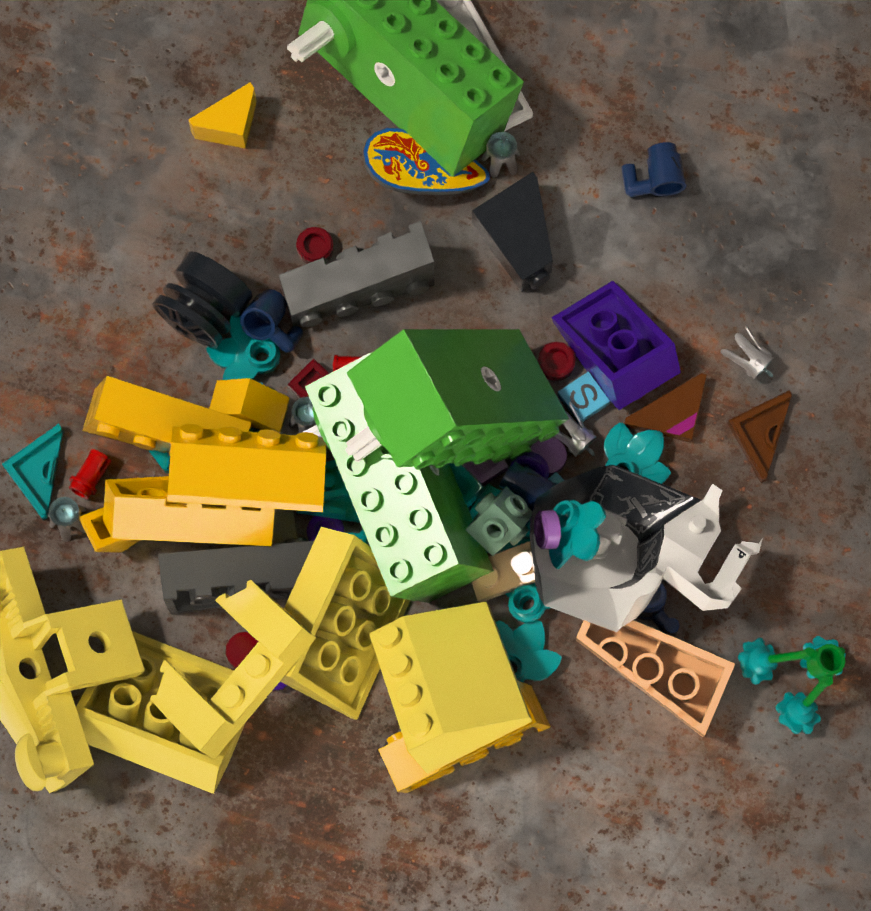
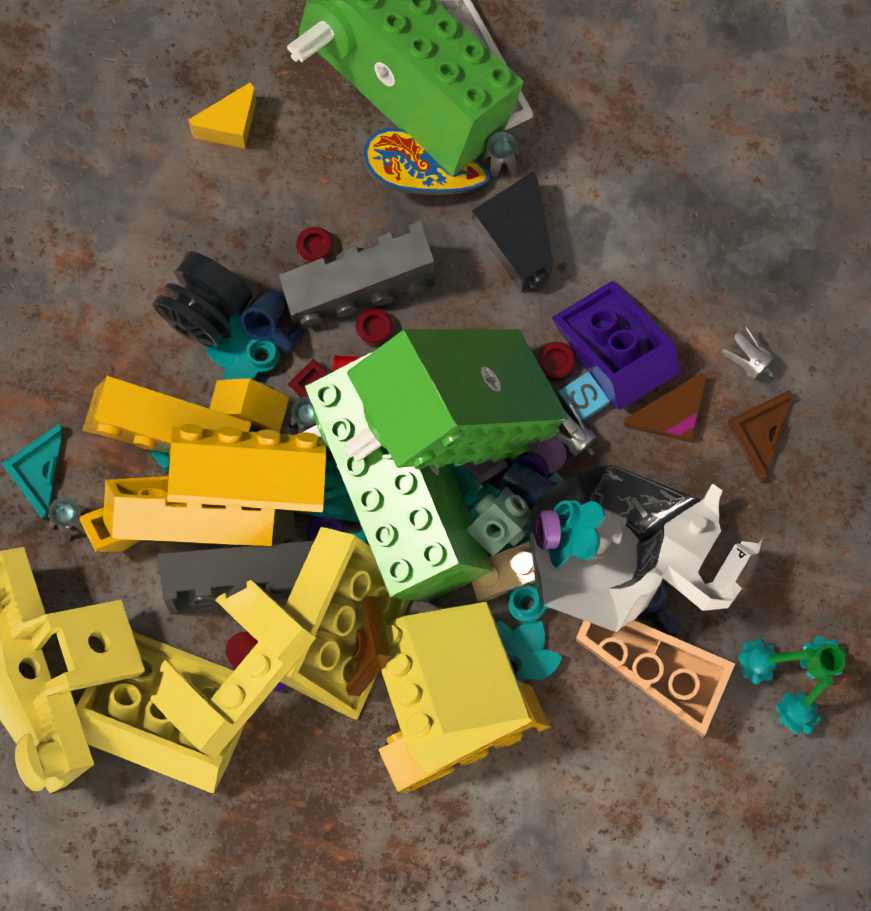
red pin [69,449,112,500] -> none
teal plate [603,422,671,484] -> none
dark blue piece [621,142,686,197] -> none
none -> reddish brown tile [346,596,391,696]
none -> dark red tile [356,308,393,348]

